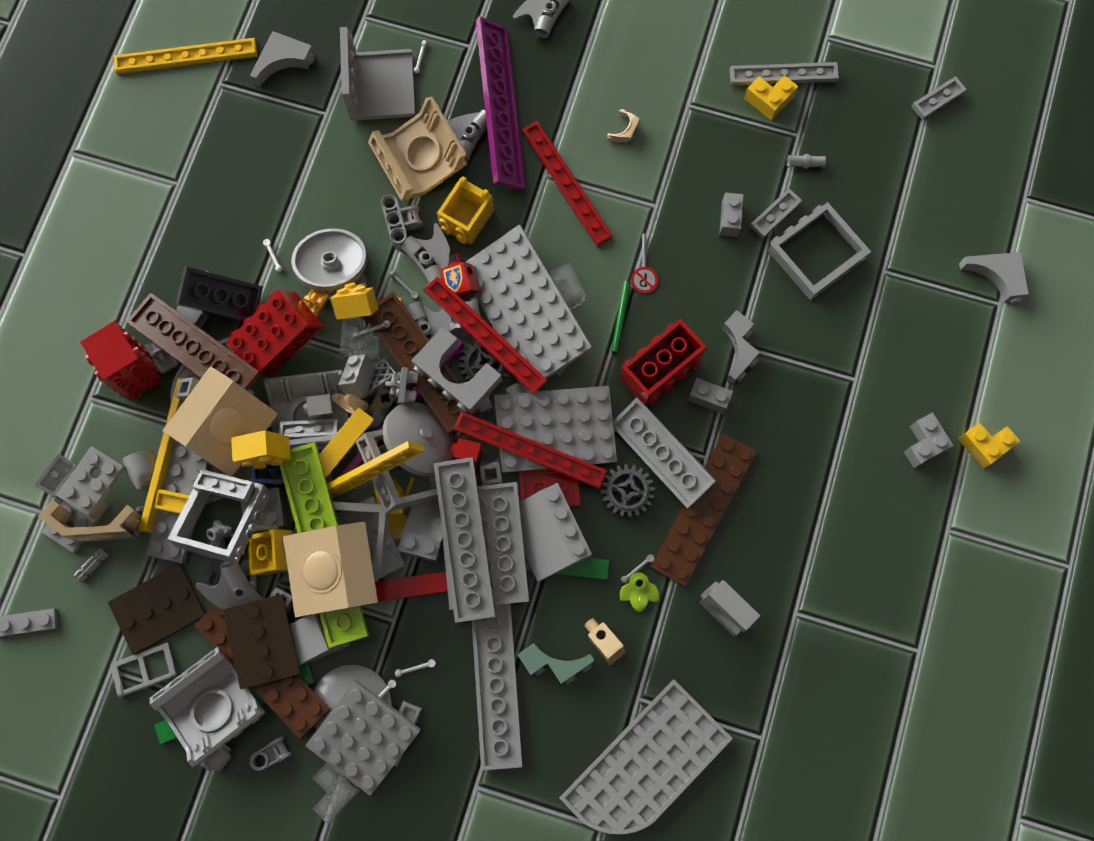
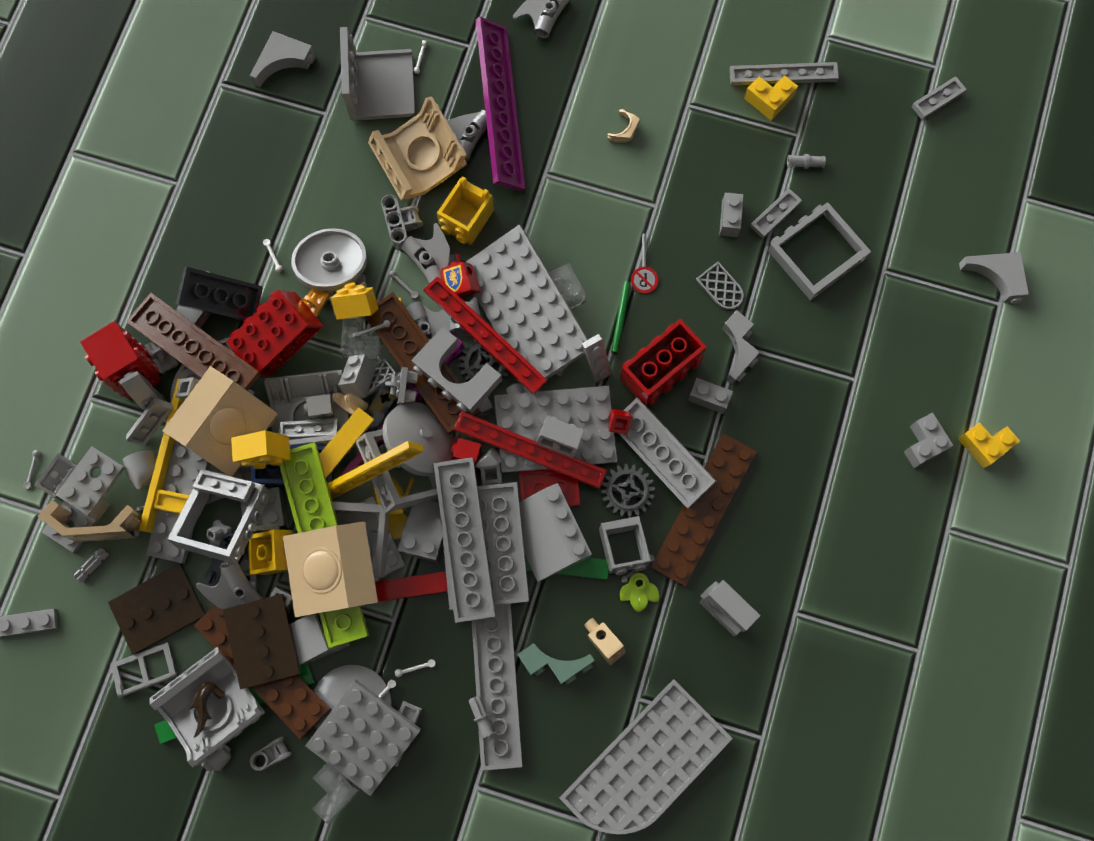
yellow tile [114,38,258,74] -> none
red tile [522,121,613,247] -> none
none -> light grey hinge [23,450,41,489]
none -> light grey slope [119,371,167,411]
none -> light grey plate [126,398,173,446]
none -> dark brown piece [189,681,225,738]
none -> light grey axle [469,696,495,738]
none -> light grey slope [476,448,502,468]
none -> light grey brick [536,416,583,458]
none -> light grey plate [582,334,612,382]
none -> light grey window [599,516,651,575]
none -> red slope [609,409,632,434]
none -> light grey window [696,262,744,310]

